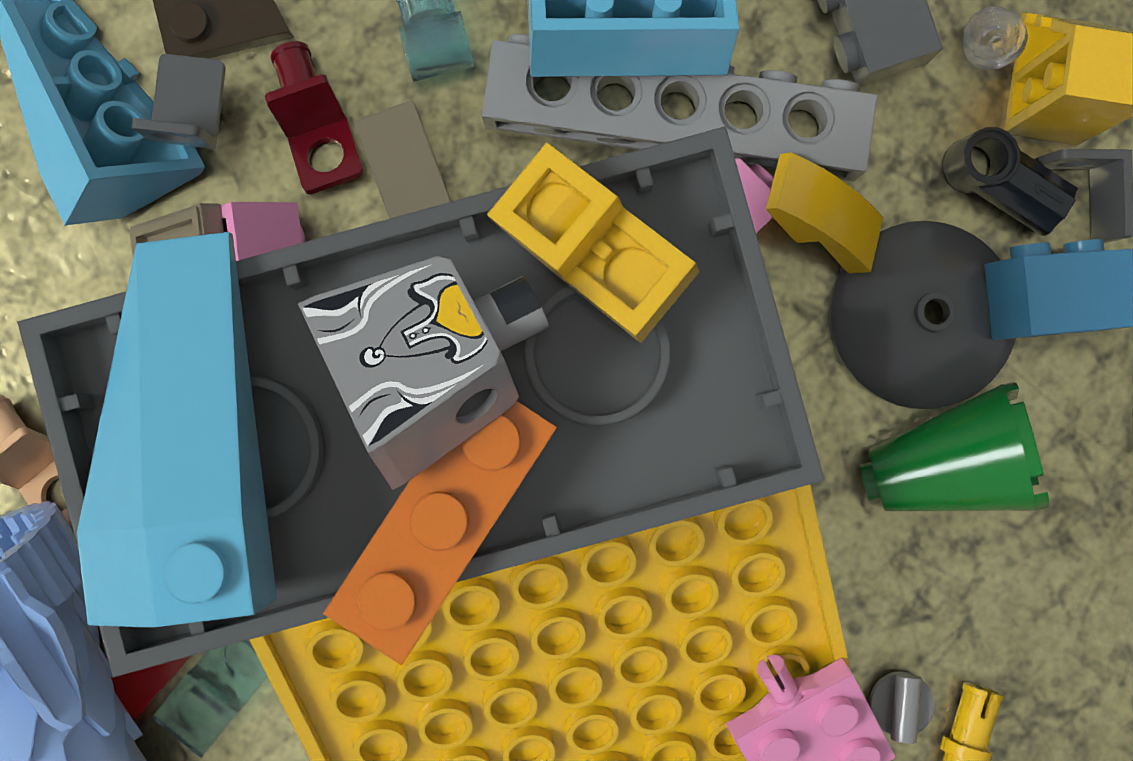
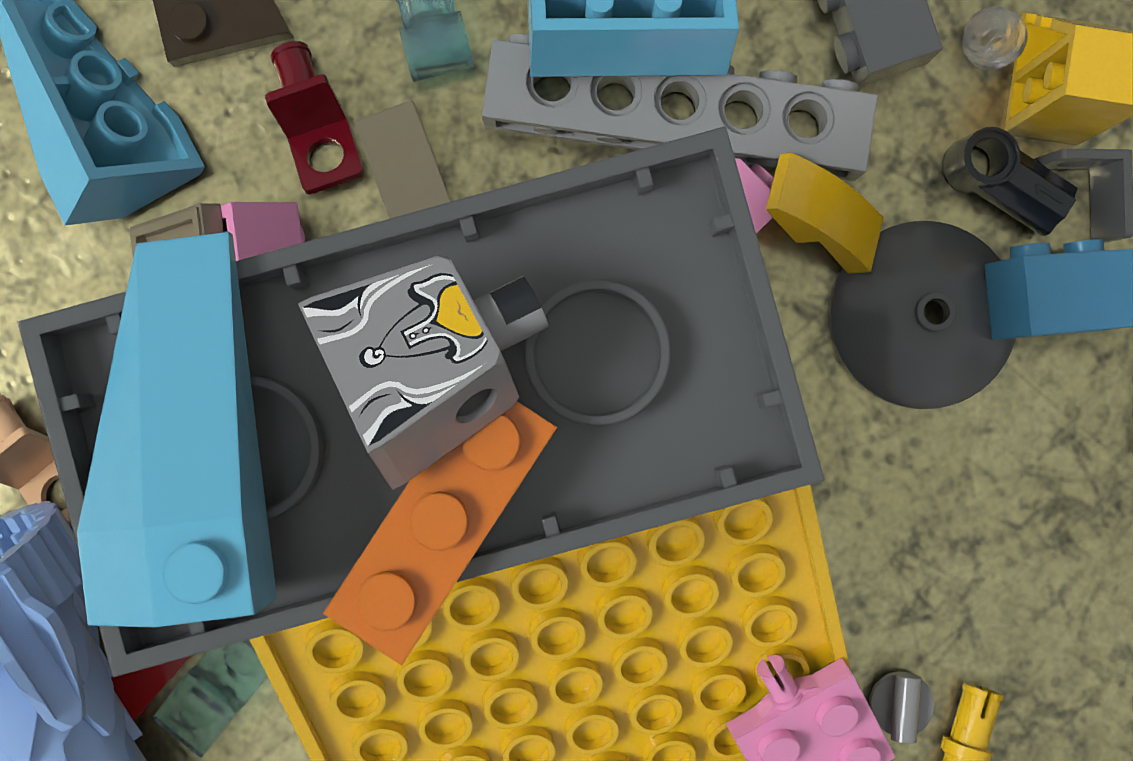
dark grey bracket [131,54,226,149] -> none
yellow slope [487,142,700,343] -> none
green cone [860,382,1049,511] -> none

